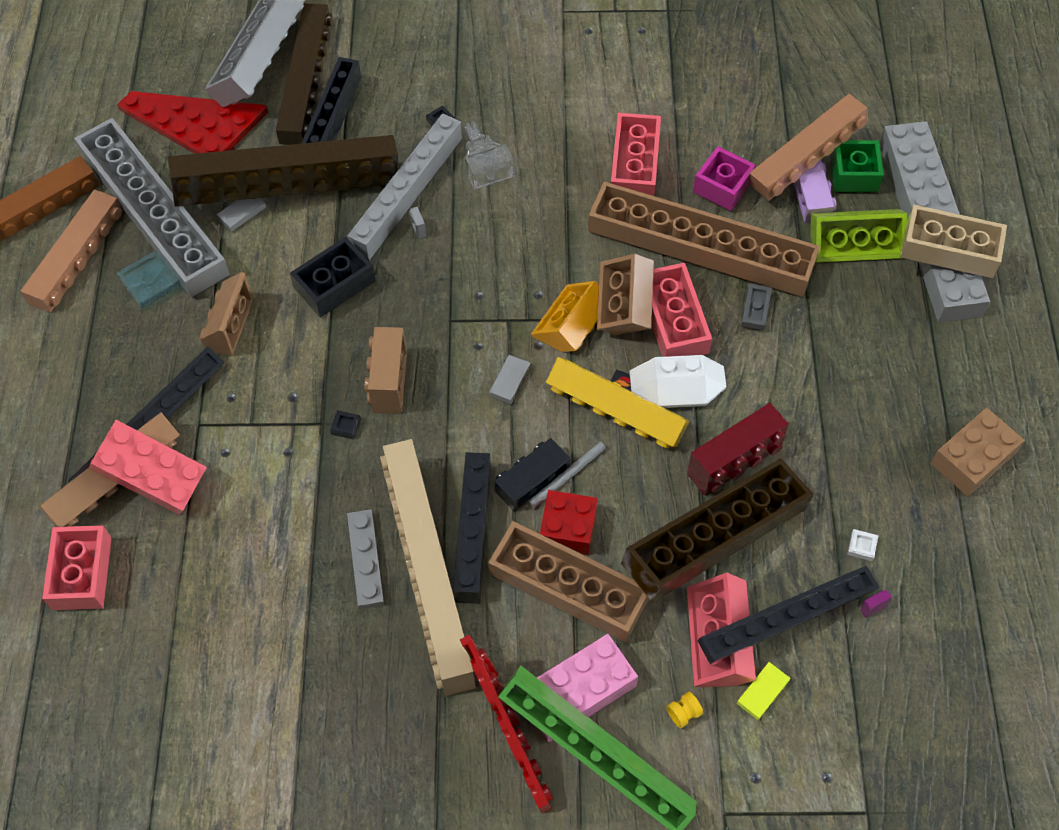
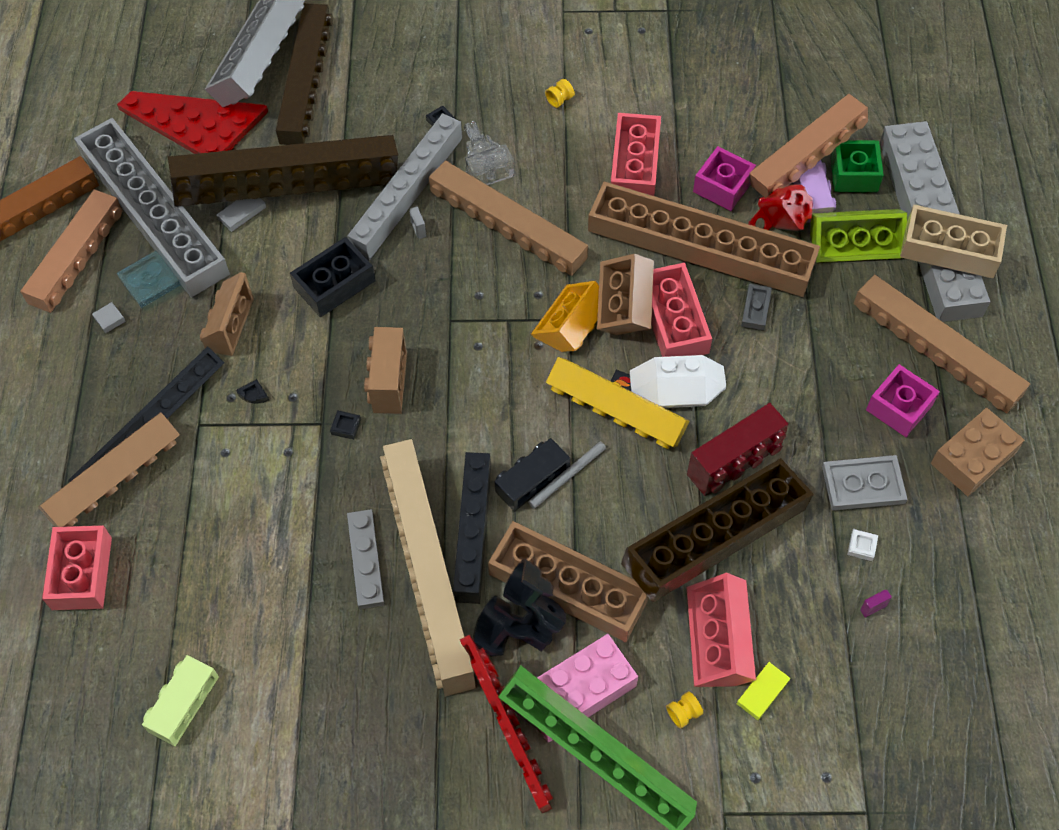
coral brick [89,420,207,515] -> none
black brick [301,57,362,144] -> none
light grey tile [489,355,531,404] -> none
red brick [540,490,598,556] -> none
black plate [697,565,880,665] -> none
none -> light grey tile [92,302,126,334]
none -> yellowish green brick [142,655,219,746]
none -> black tile [236,379,269,404]
none -> medium nougat brick [429,160,588,276]
none -> black piece [473,559,566,656]
none -> yellow wheel [545,79,575,108]
none -> red piece [748,184,813,231]
none -> light grey plate [822,455,908,511]
none -> medium nougat brick [854,275,1030,414]
none -> dark pink brick [866,364,940,437]

